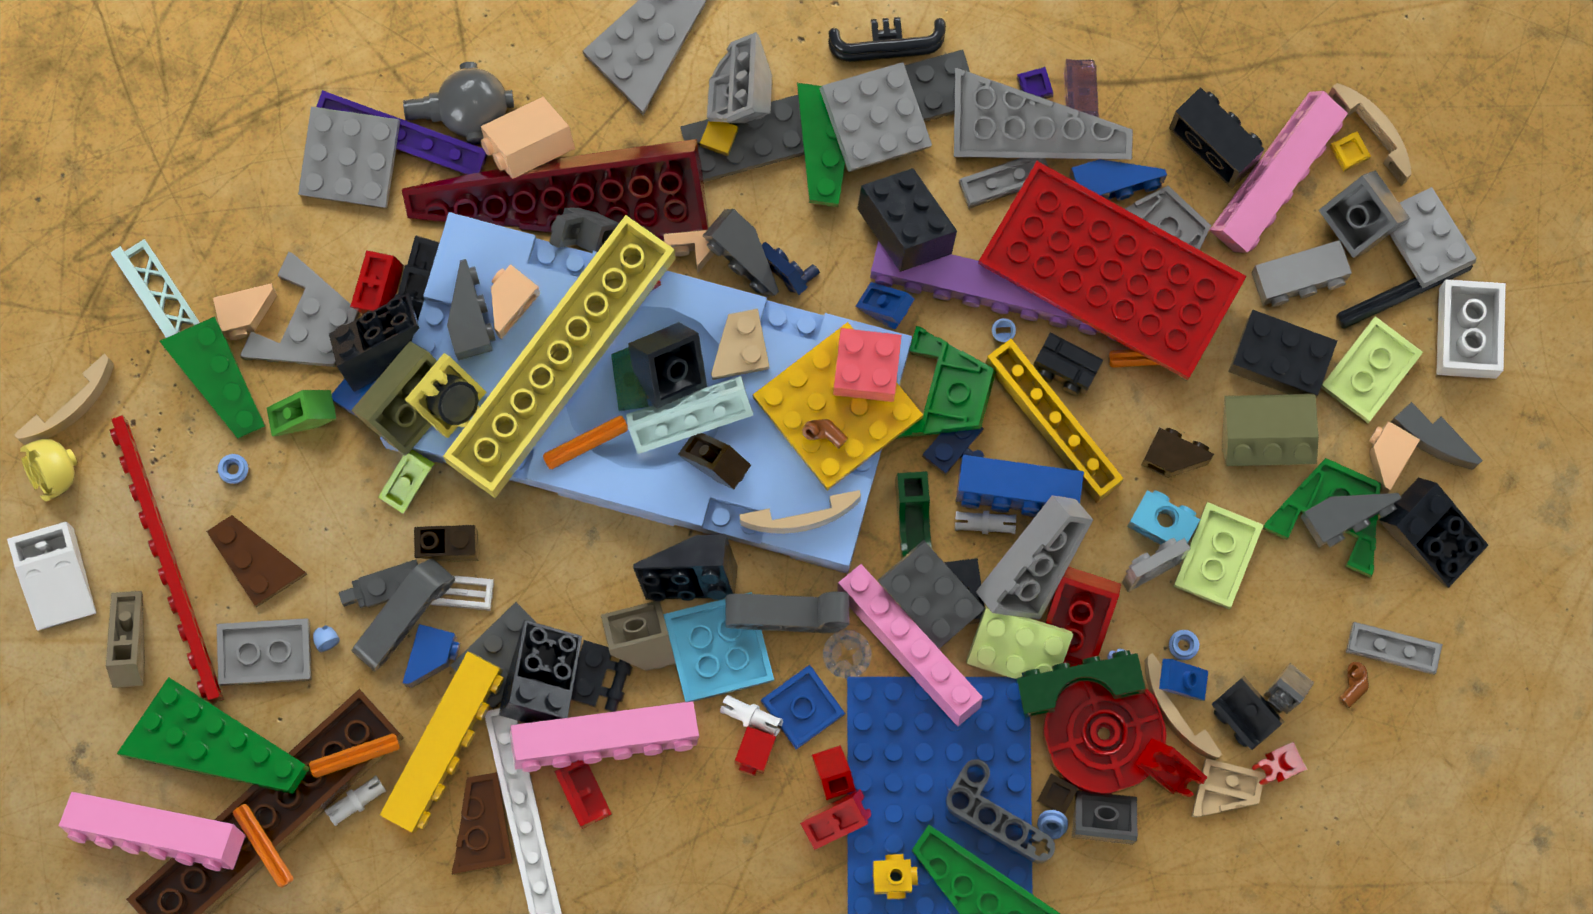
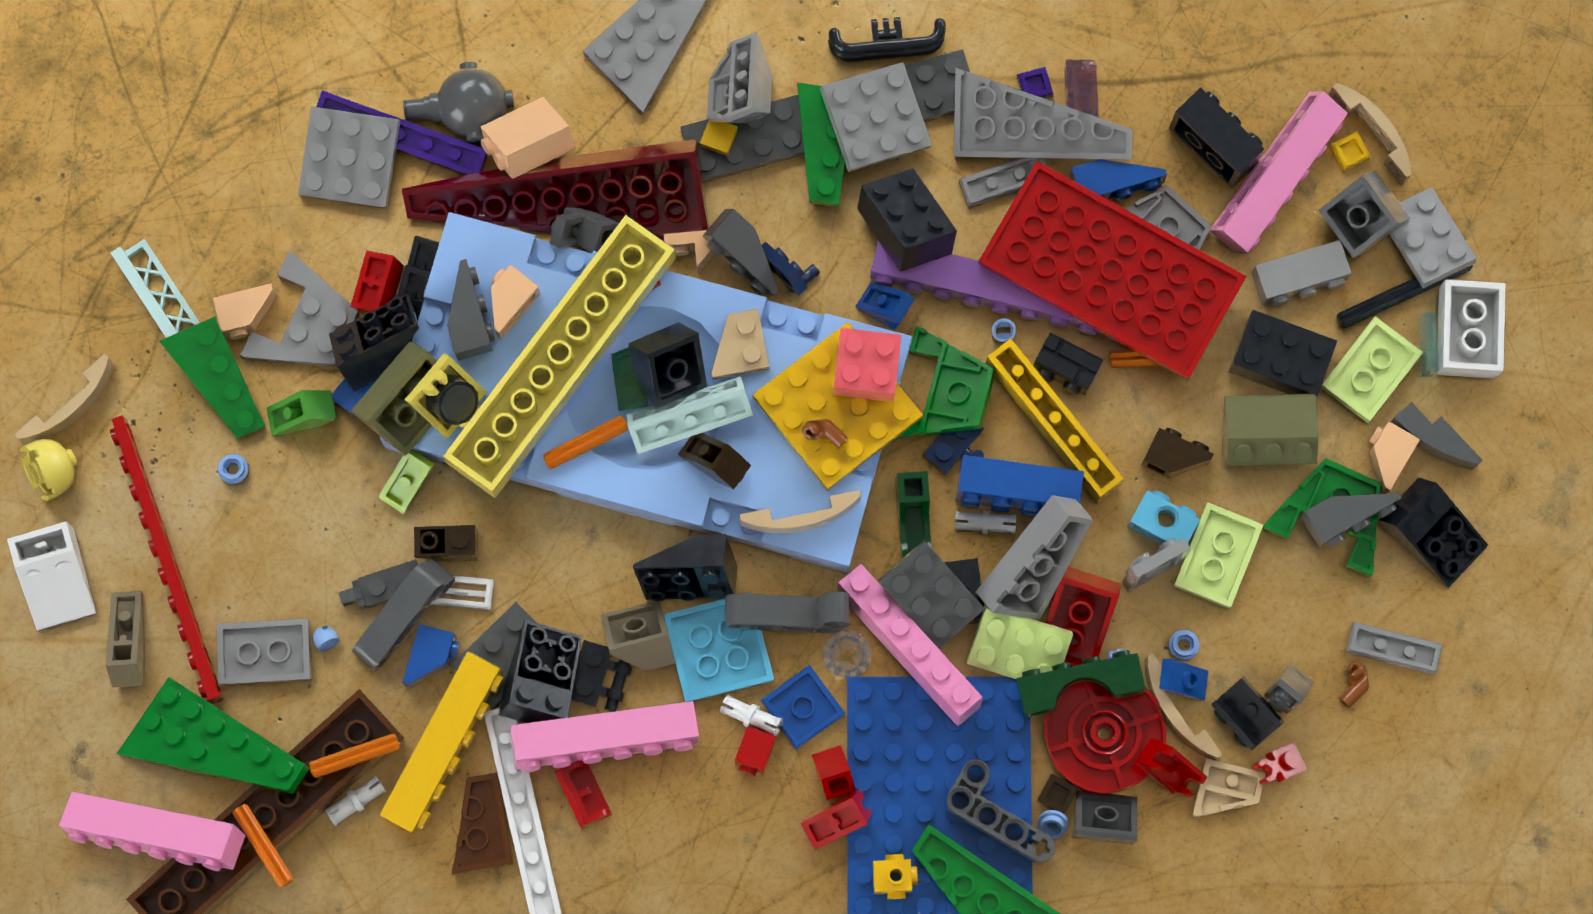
reddish brown wing [206,515,307,608] -> none
none -> clear light blue tile [1419,312,1439,377]

